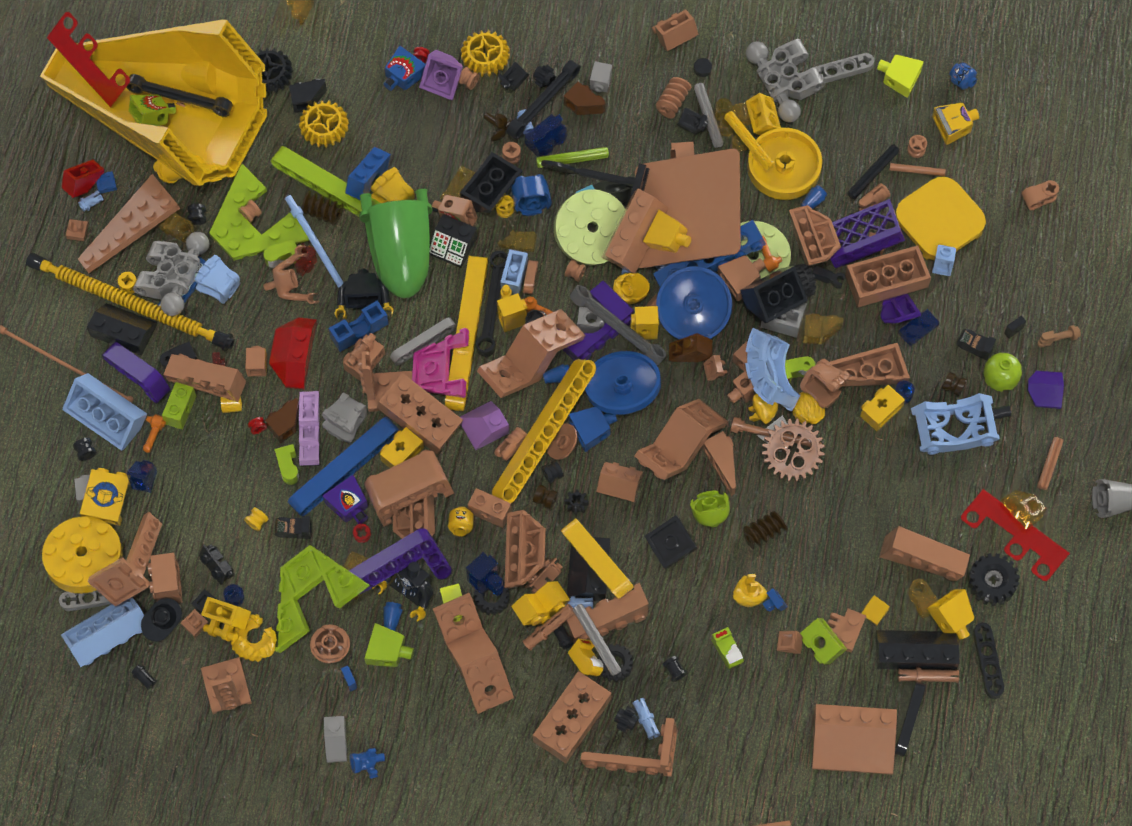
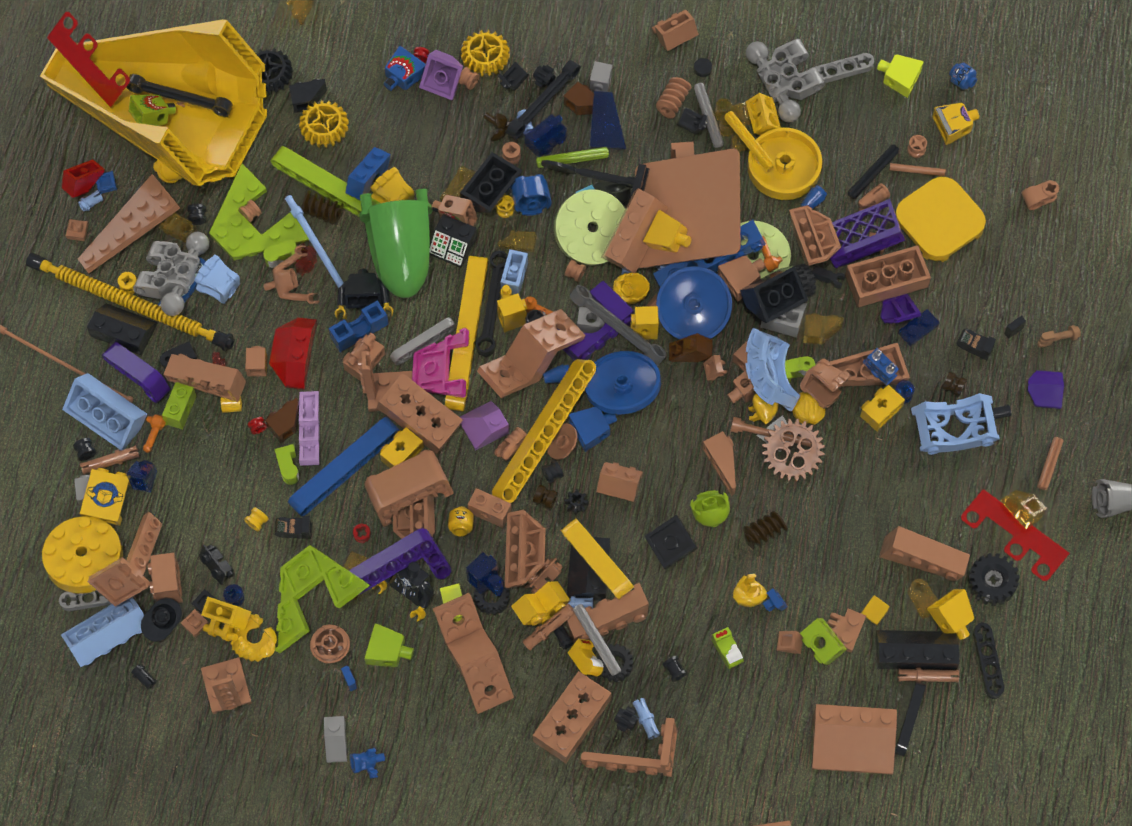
light grey piece [322,393,367,444] -> none
dark purple torso [323,475,368,524] -> none
blue cone [383,602,403,631] -> none
nougat beam [523,260,538,295] -> none
nougat bracket [634,399,728,480] -> none
light blue bracket [932,245,956,276] -> none
lime cylinder [983,353,1022,391] -> none
none -> nougat pin [80,445,140,475]
none -> clear blue wing [590,91,626,149]
none -> blue piece [863,348,899,386]

